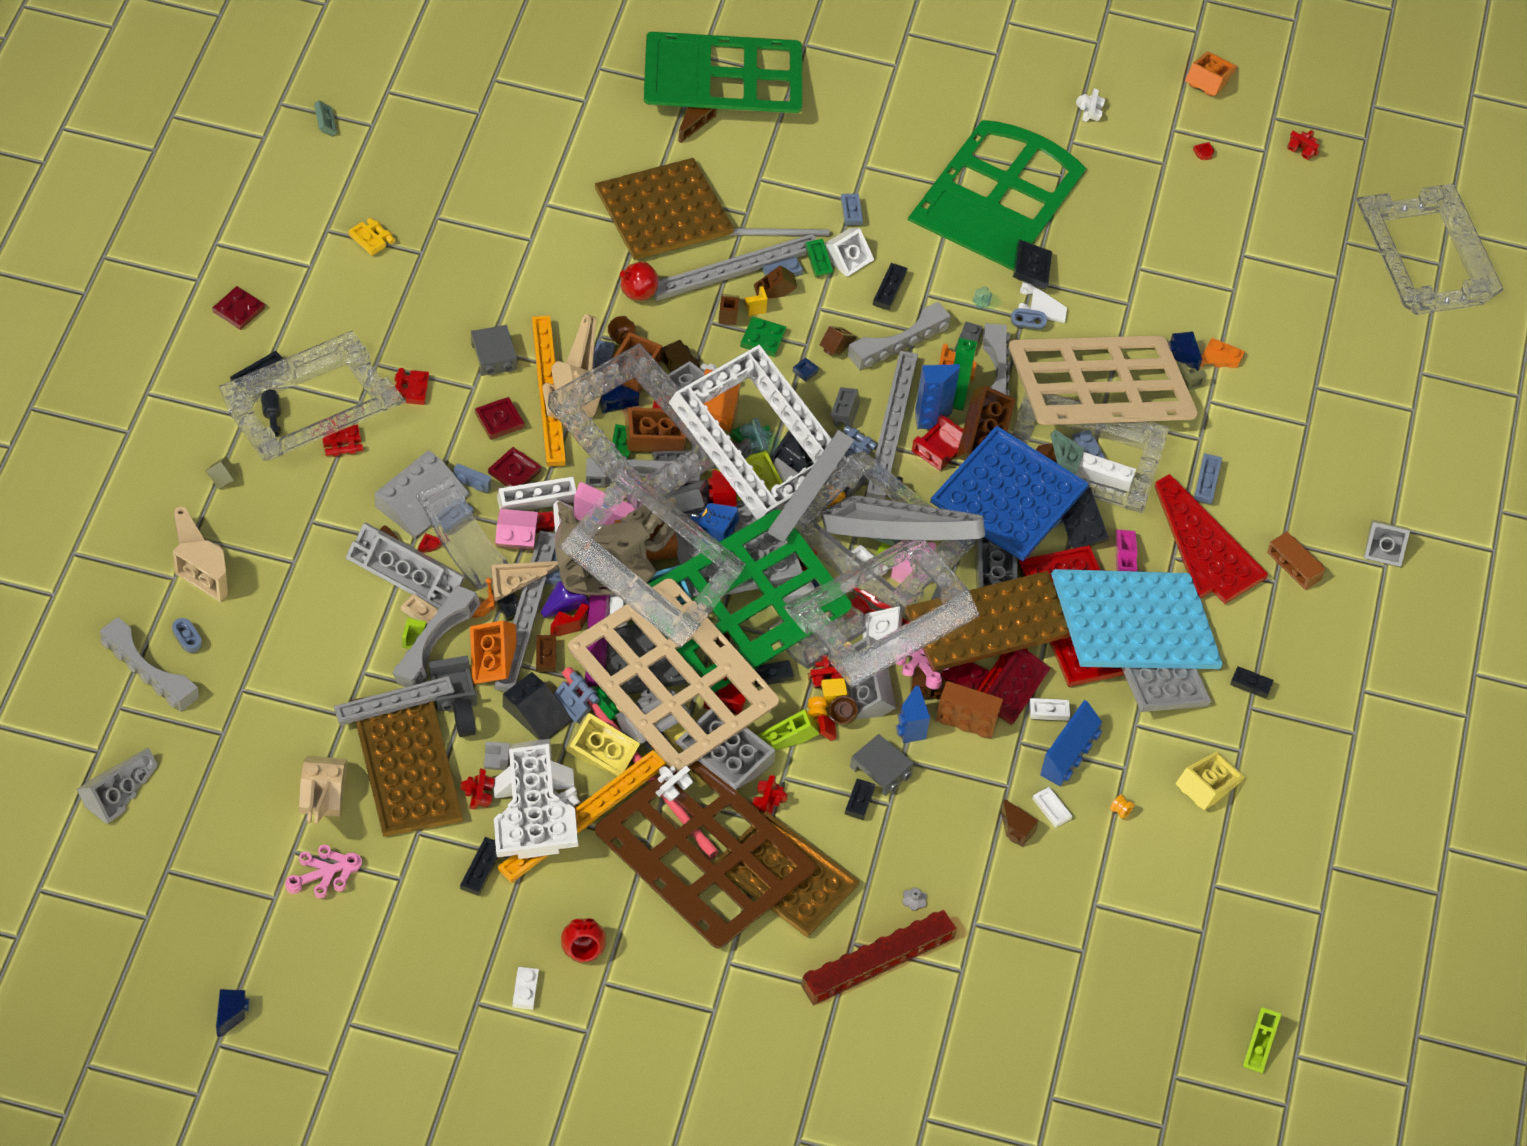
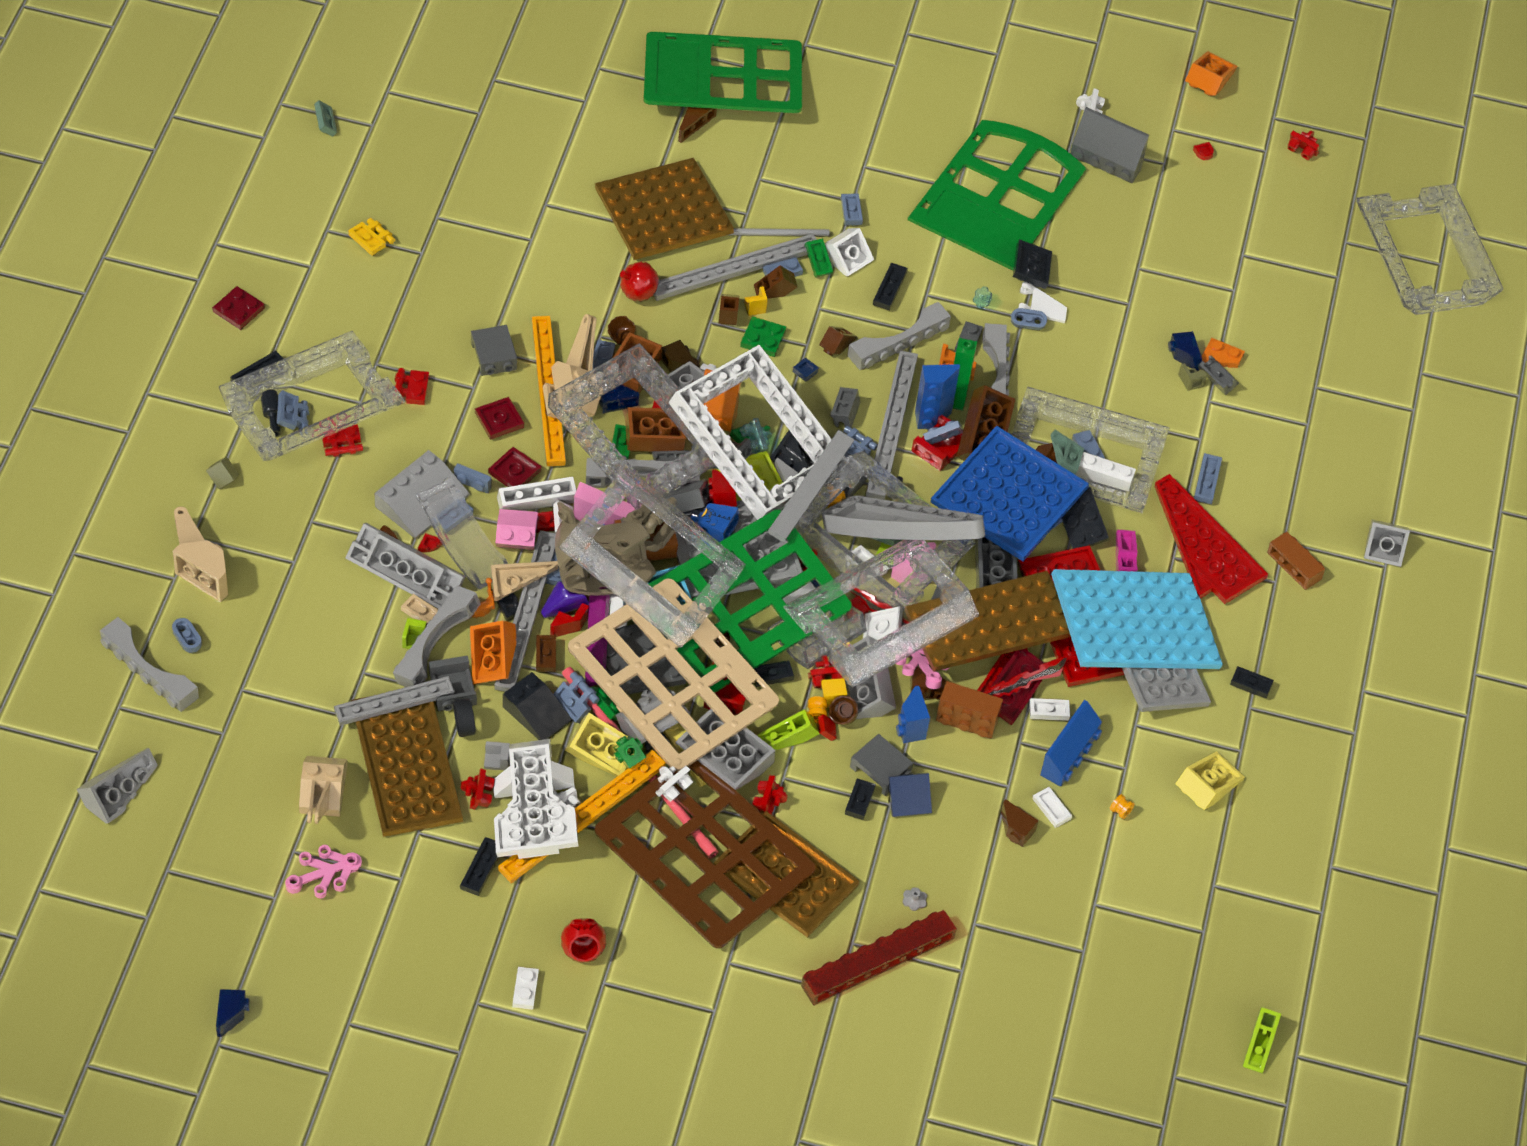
dark red plate [940,662,989,690] -> none
tan door [1009,336,1198,425] -> none
none -> sand blue plate [277,390,309,435]
none -> green brick [613,736,646,768]
none -> dark blue tile [888,773,932,817]
none -> sand blue plate [923,421,963,445]
none -> red sword [983,656,1067,698]
none -> dark grey slope [1070,107,1149,183]
none -> dark grey hinge [1199,355,1239,396]

